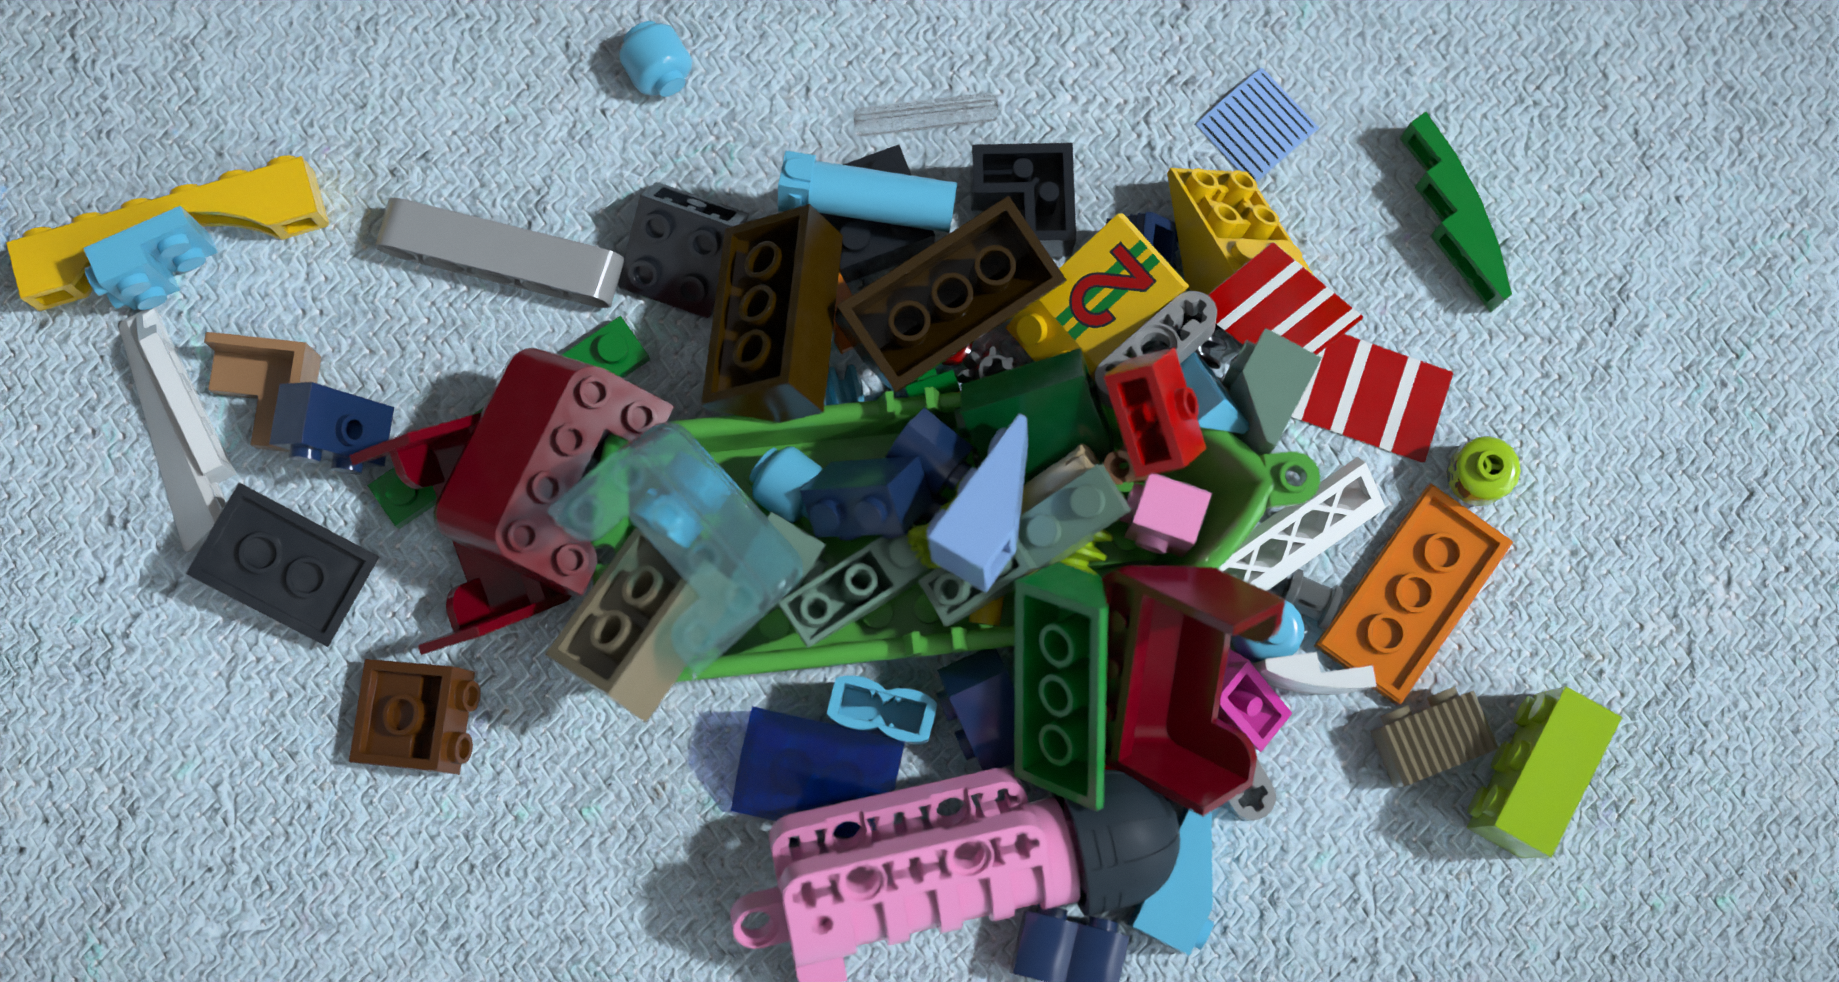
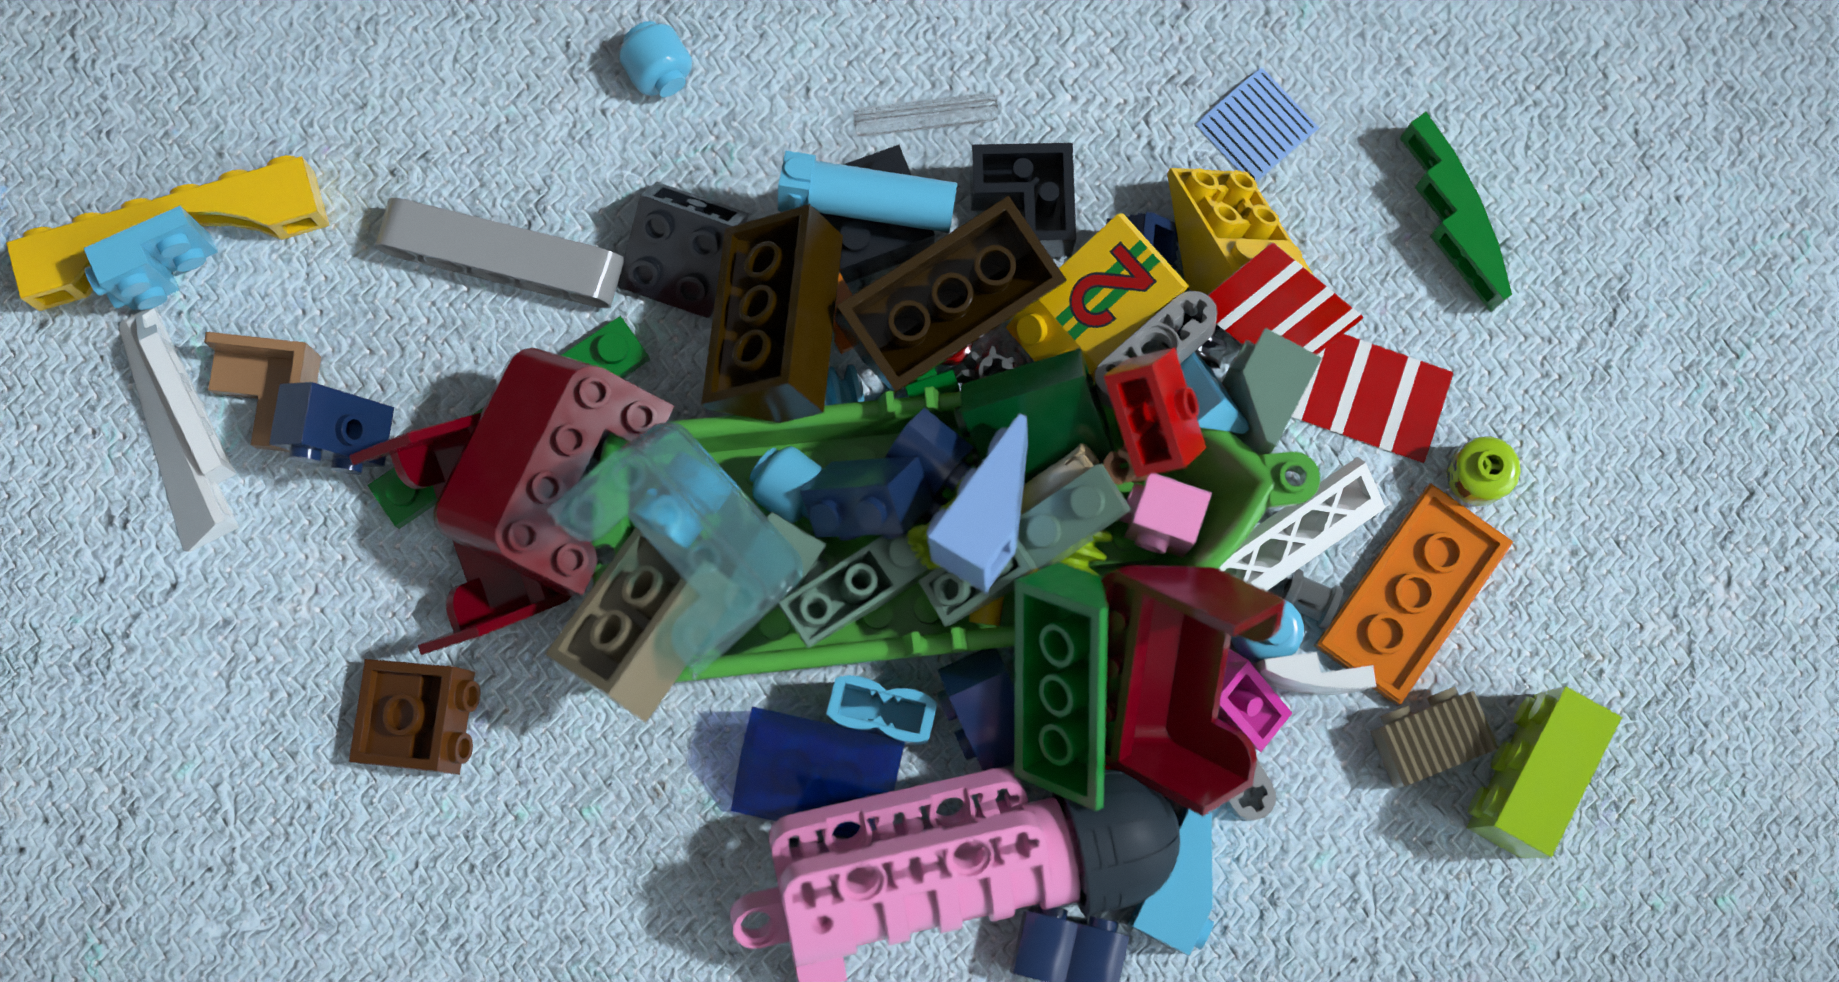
black plate [186,482,379,647] -> none

